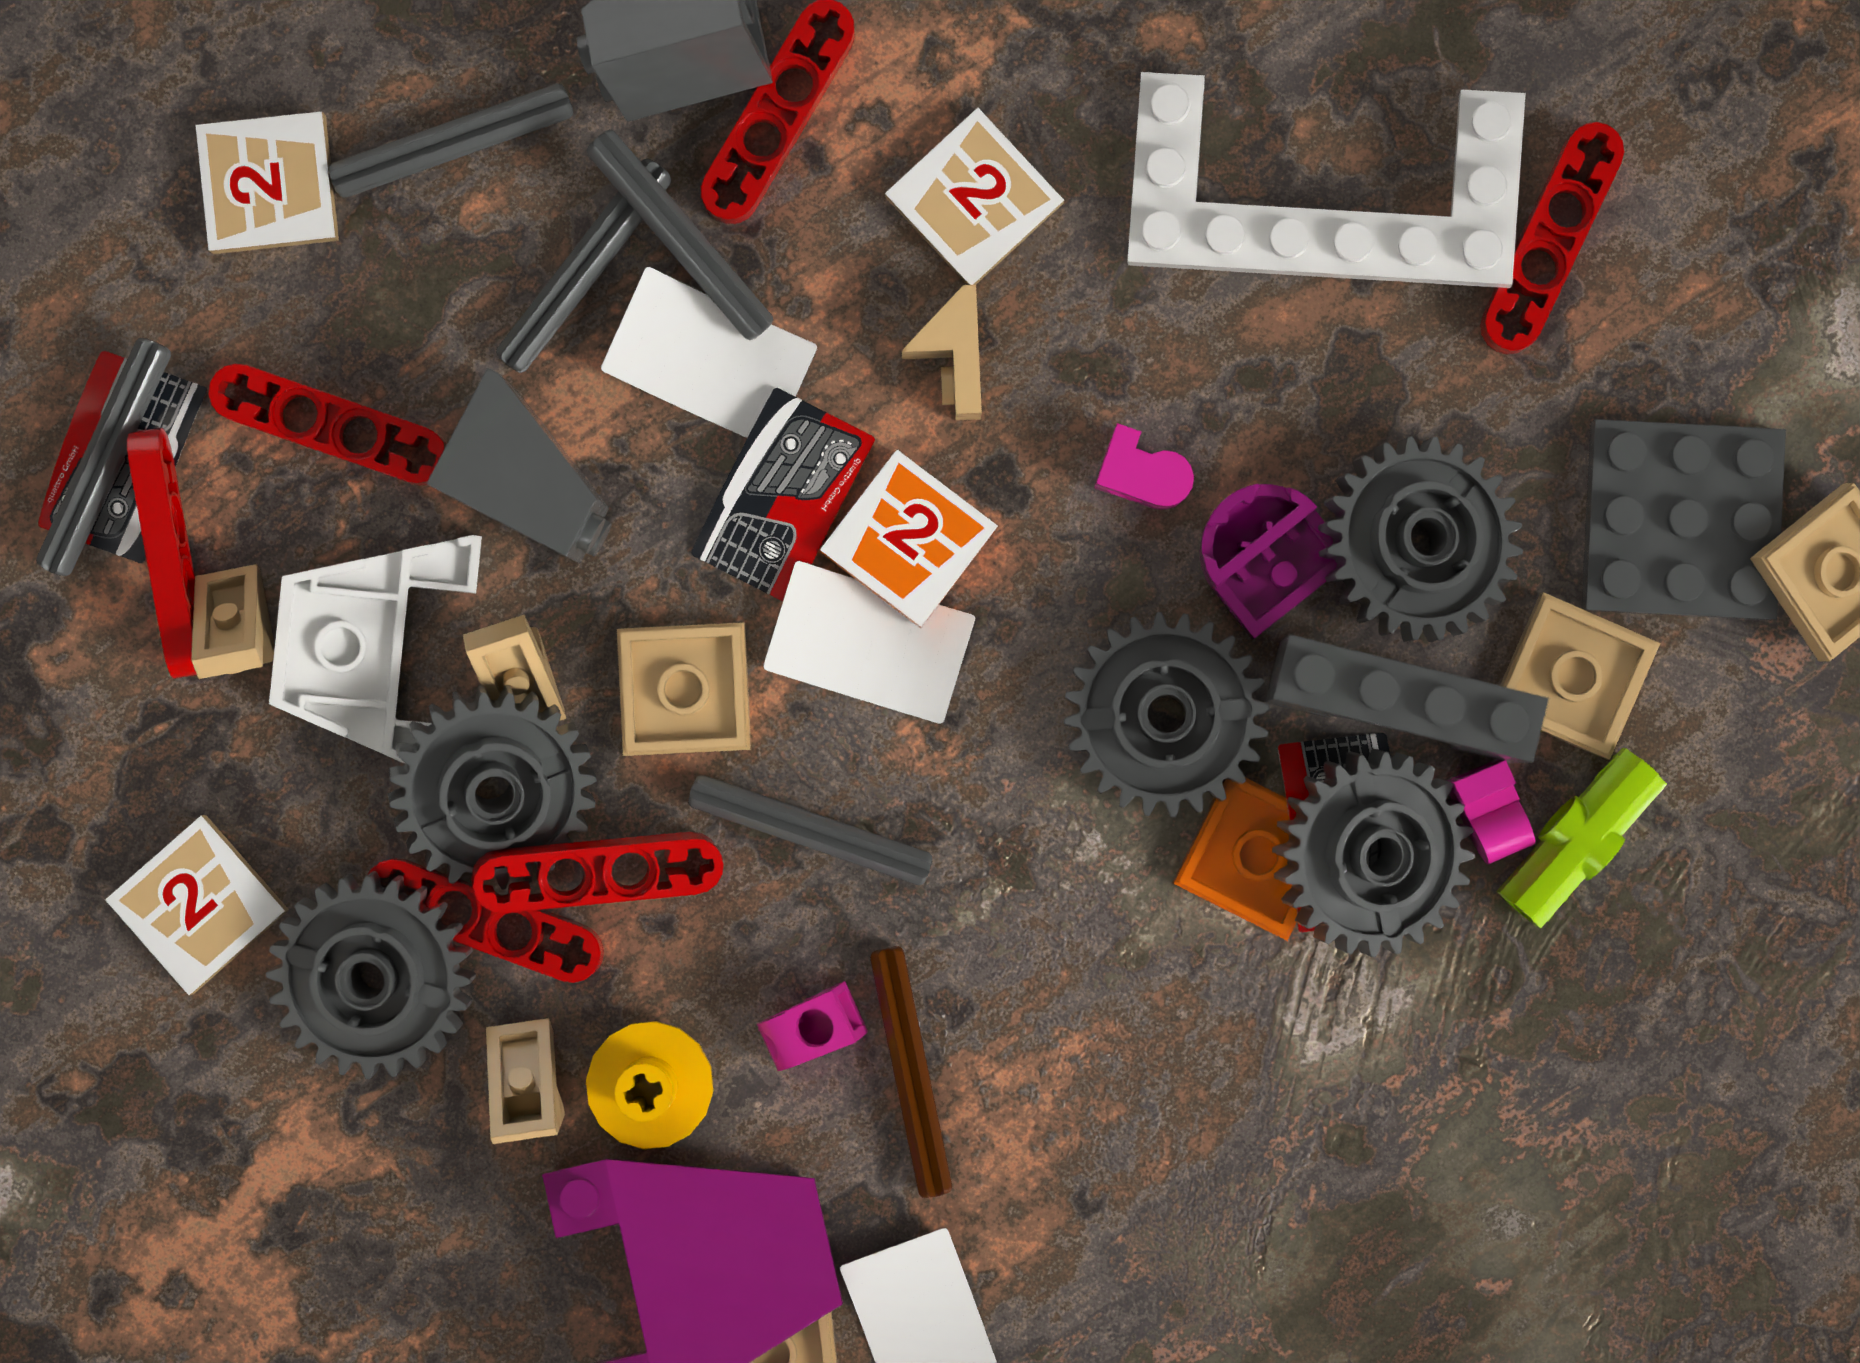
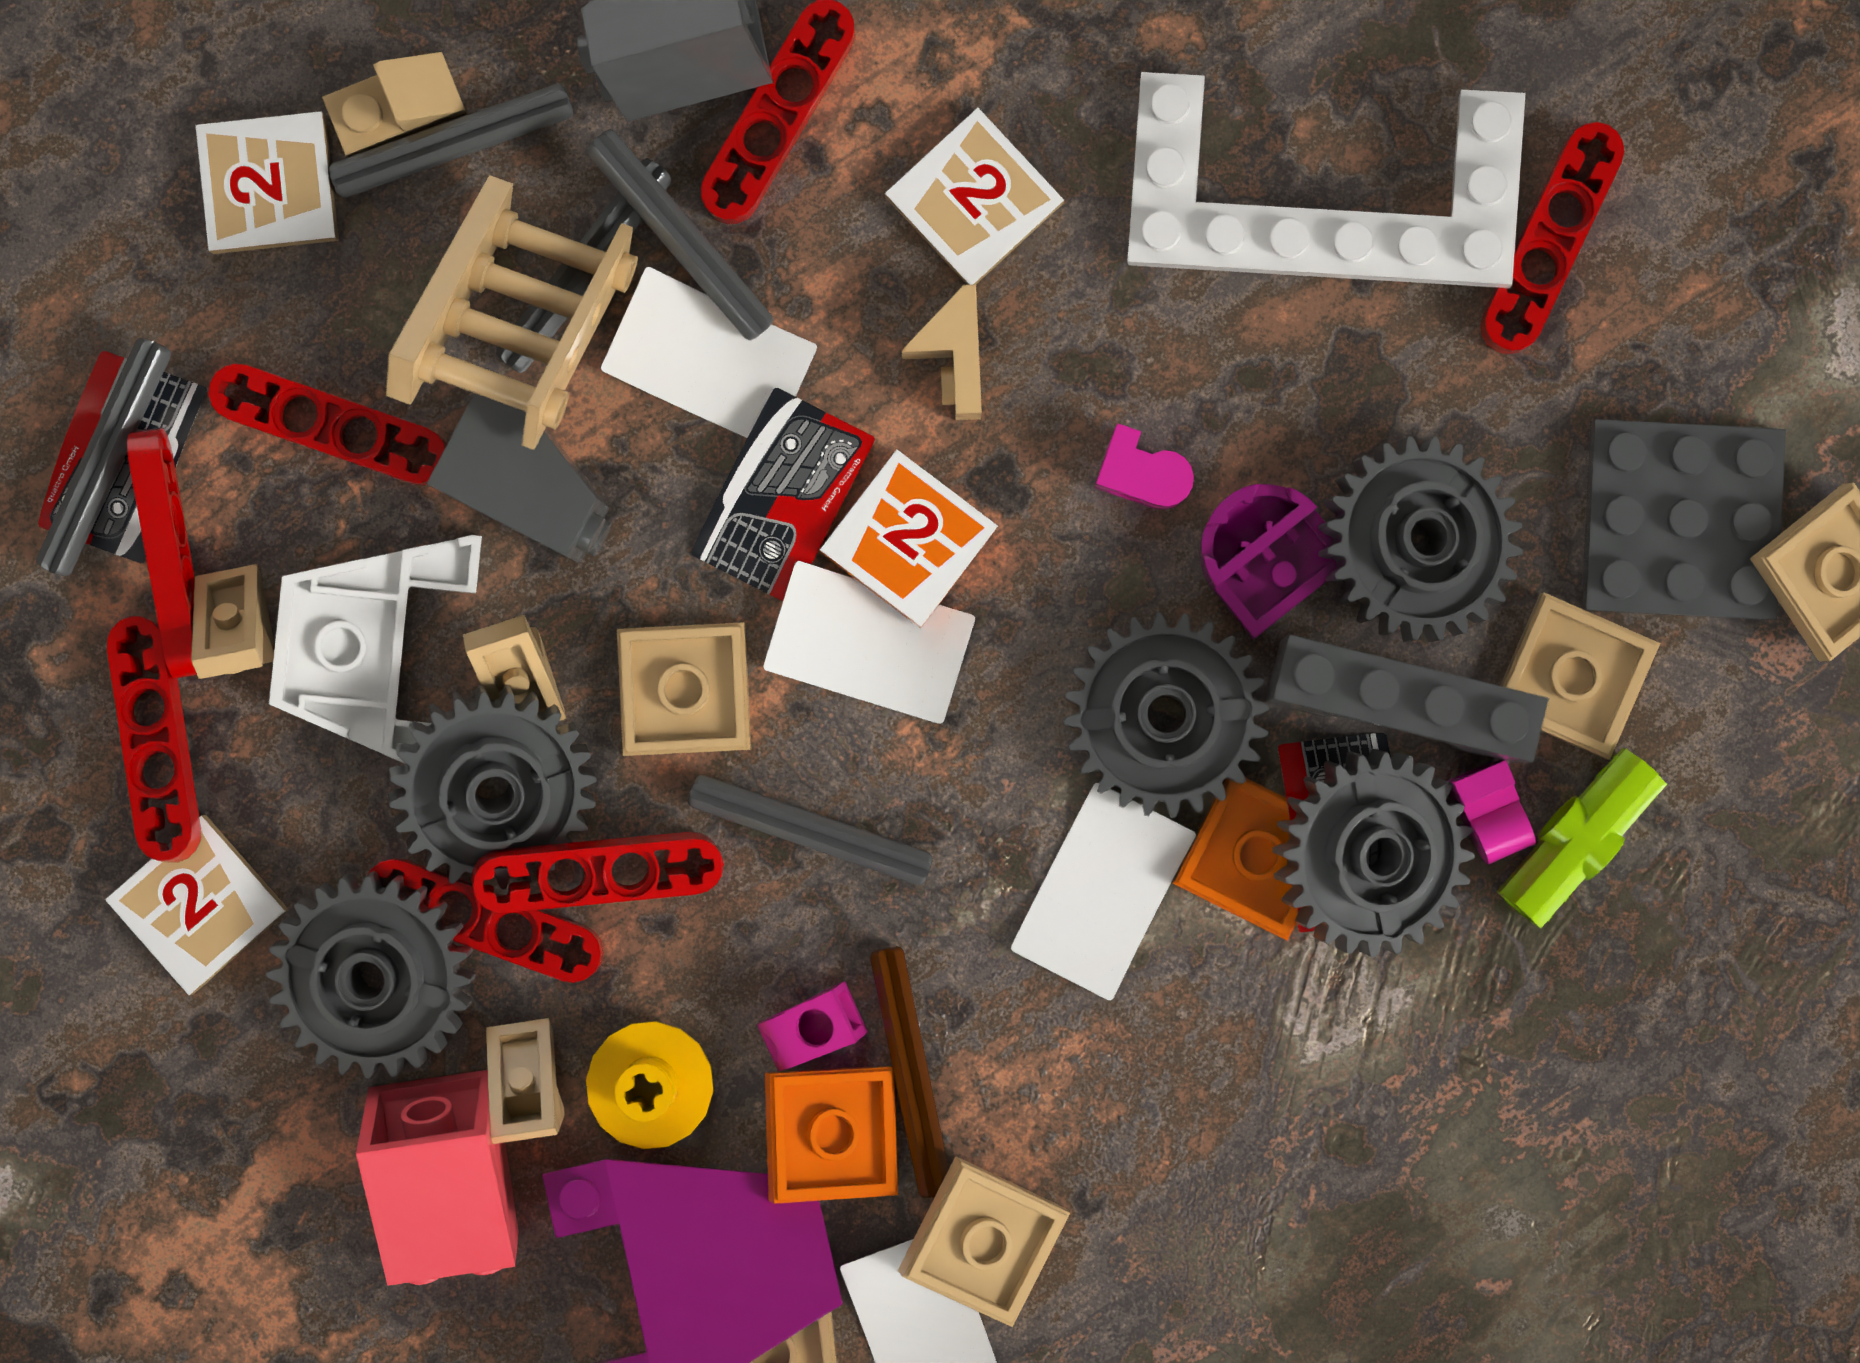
none -> red beam [107,616,201,863]
none -> tan slope [322,52,467,158]
none -> coral slope [356,1069,519,1286]
none -> tan fence [386,175,638,450]
none -> orange tile [765,1066,898,1204]
none -> tan tile [898,1156,1070,1327]
none -> white sticker [1011,783,1196,1000]

